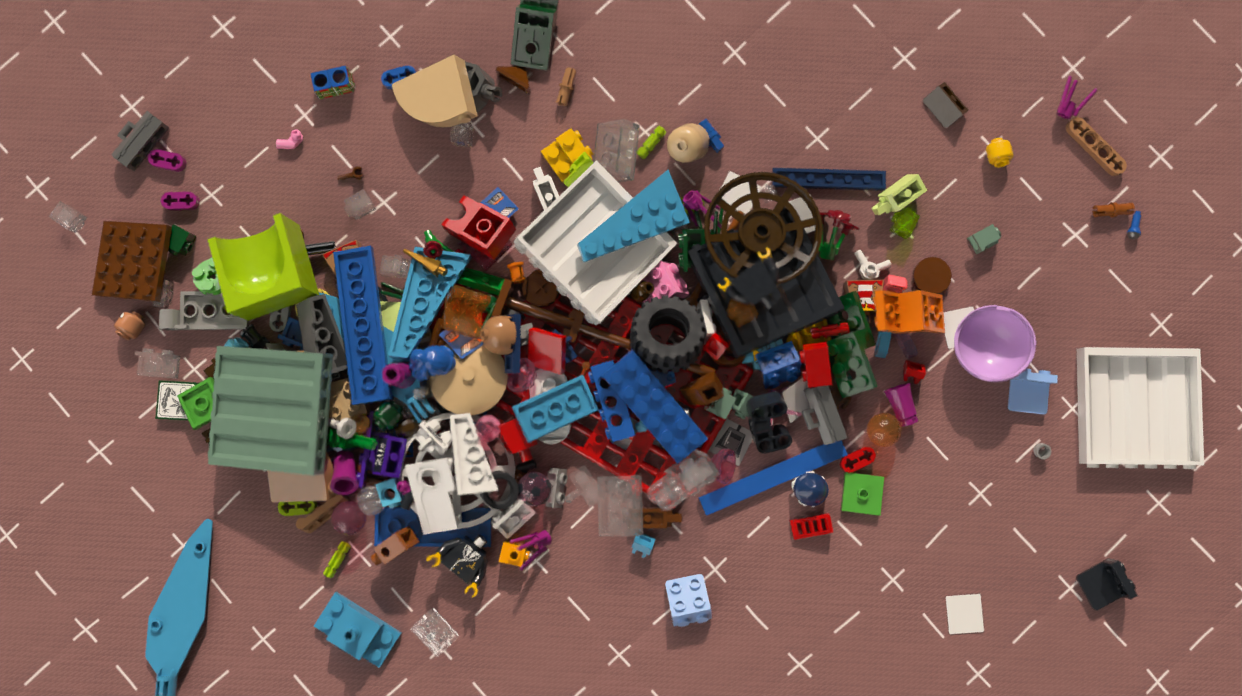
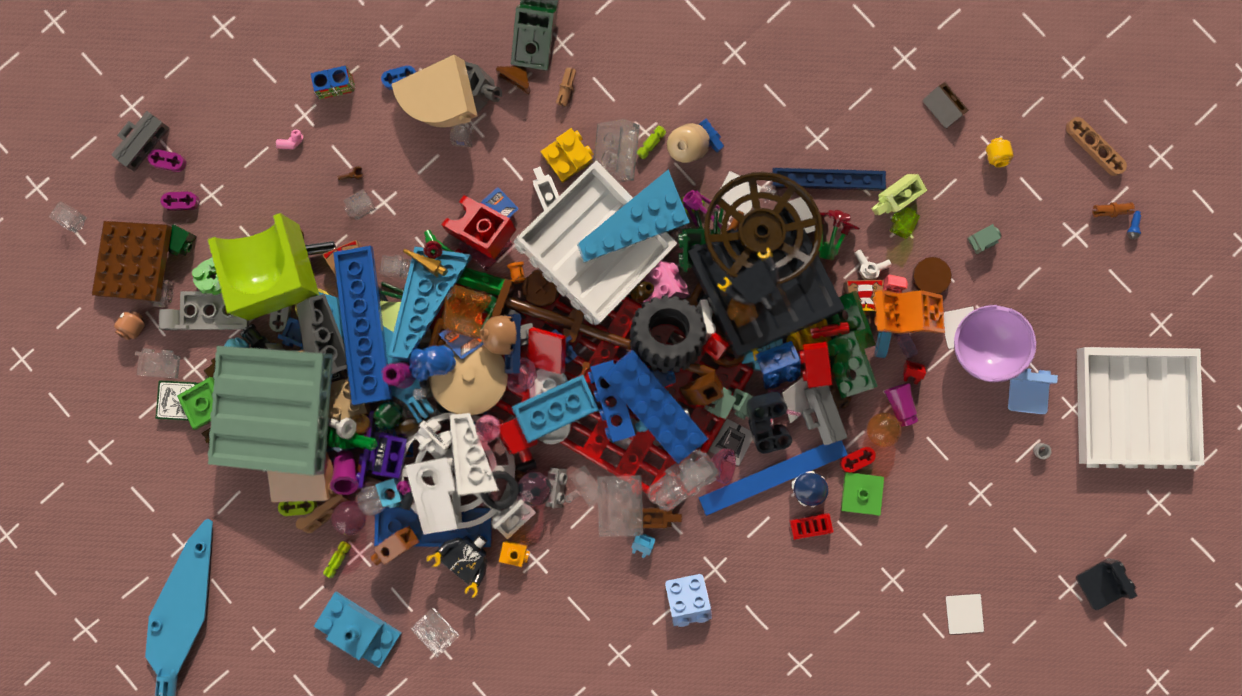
magenta plant [510,530,552,570] -> none
lime tile [564,152,594,187] -> none
magenta plant [1056,76,1098,119] -> none

